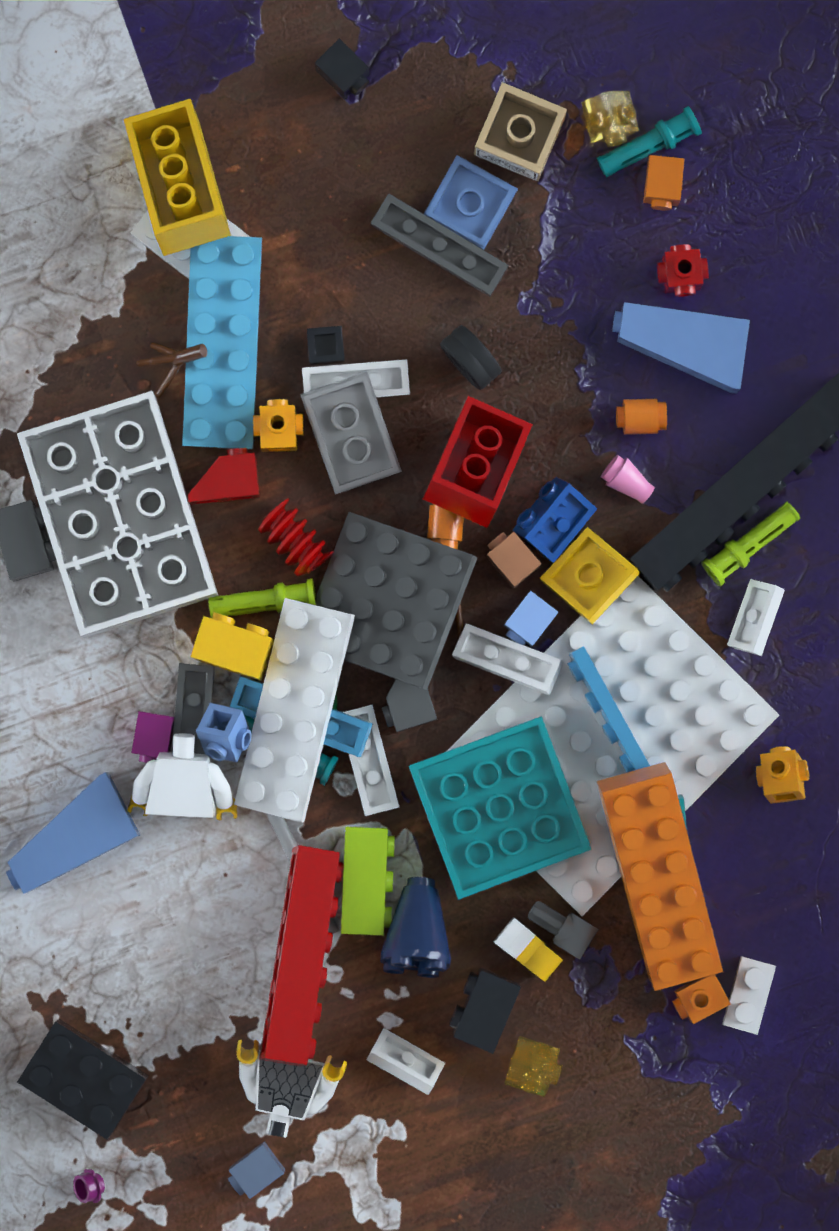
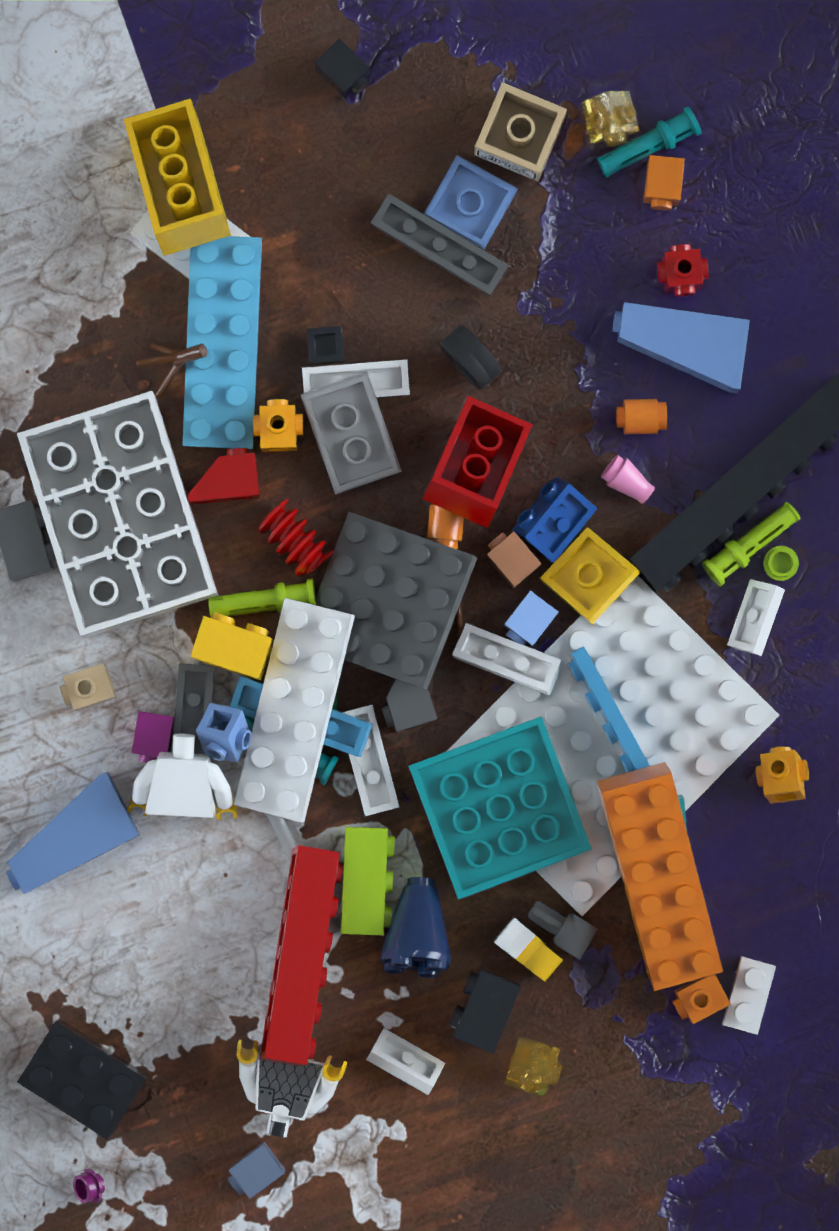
none -> tan brick [60,663,117,711]
none -> lime plate [763,546,799,581]

